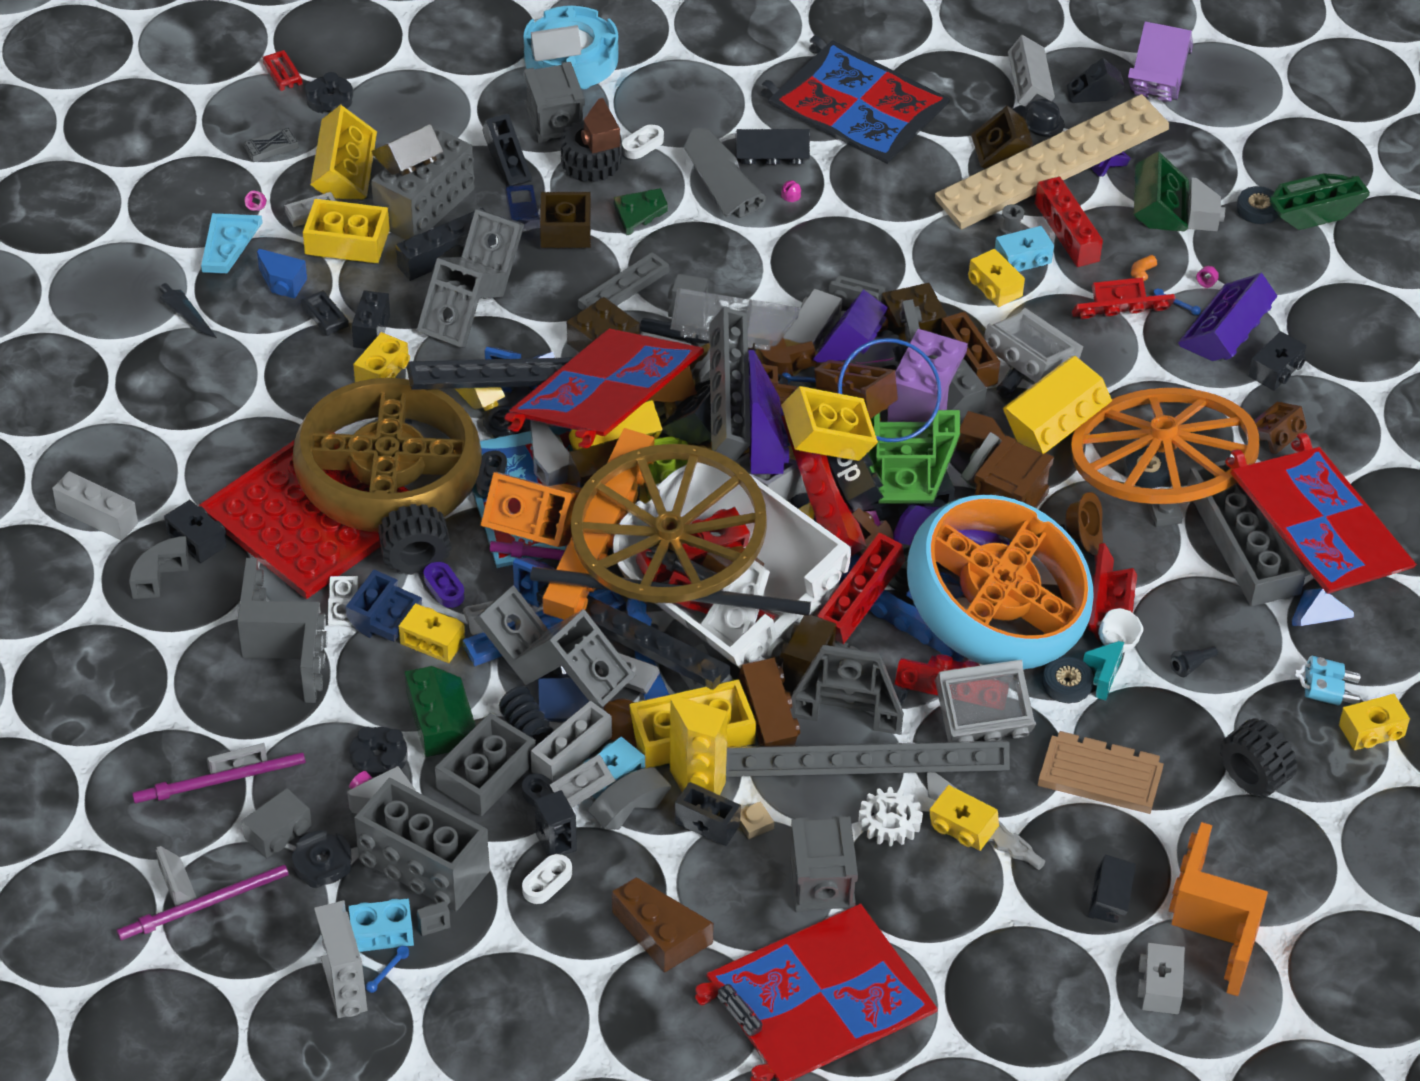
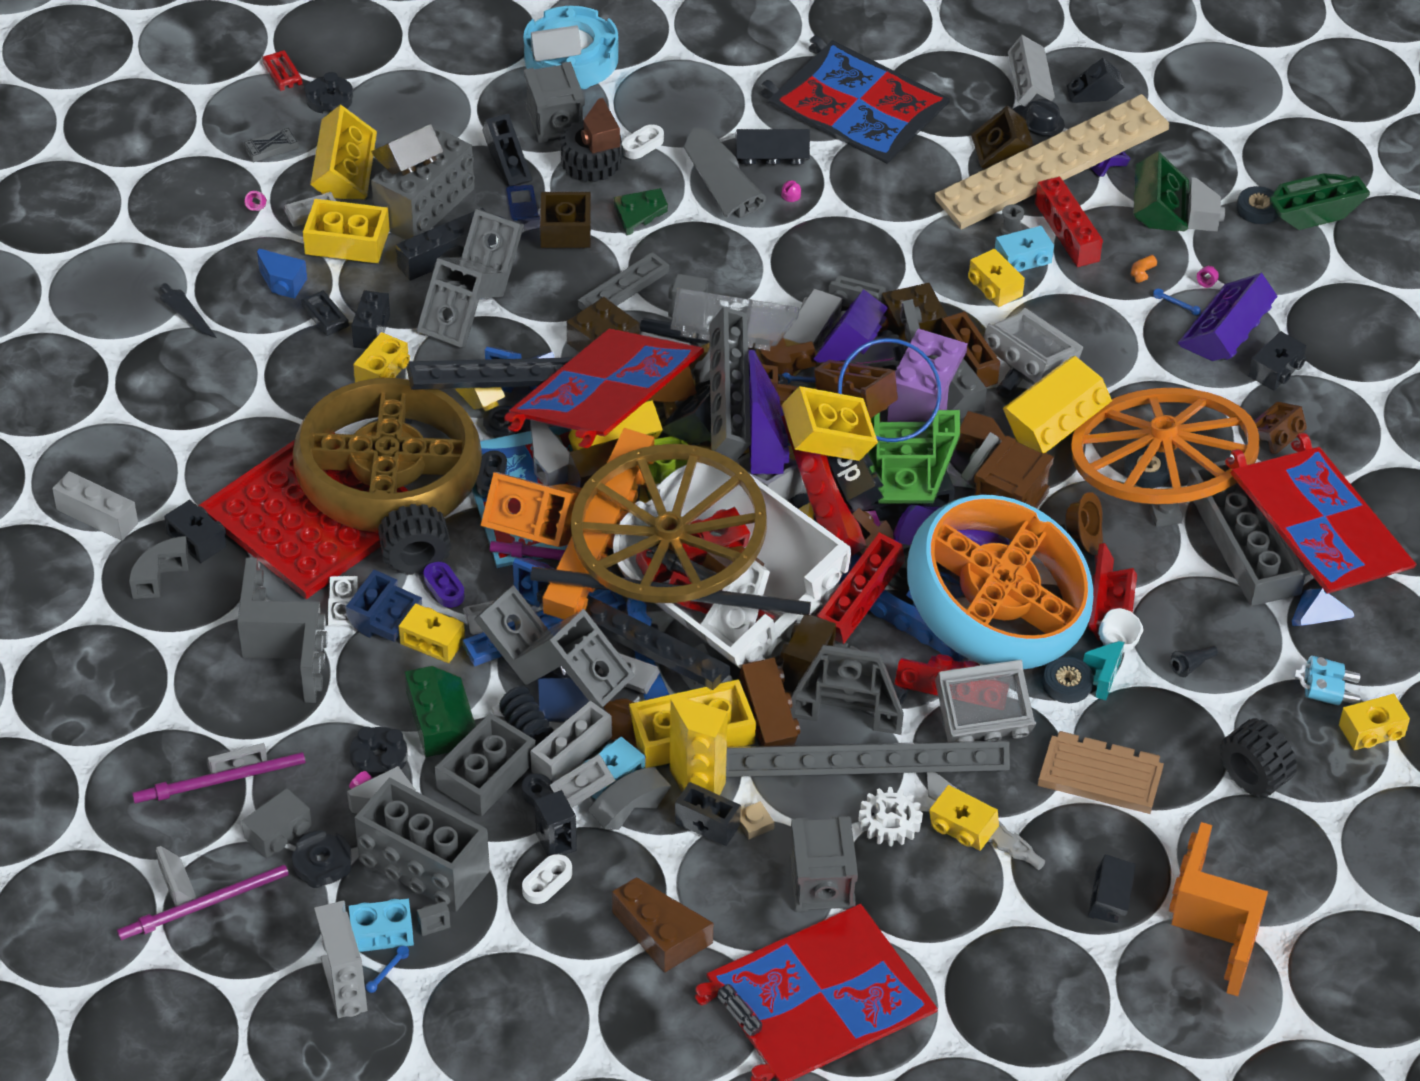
medium azure wing [201,213,263,273] -> none
red bracket [1072,277,1175,319] -> none
medium lavender bracket [1128,22,1193,102] -> none
light grey brick [1137,943,1185,1014] -> none

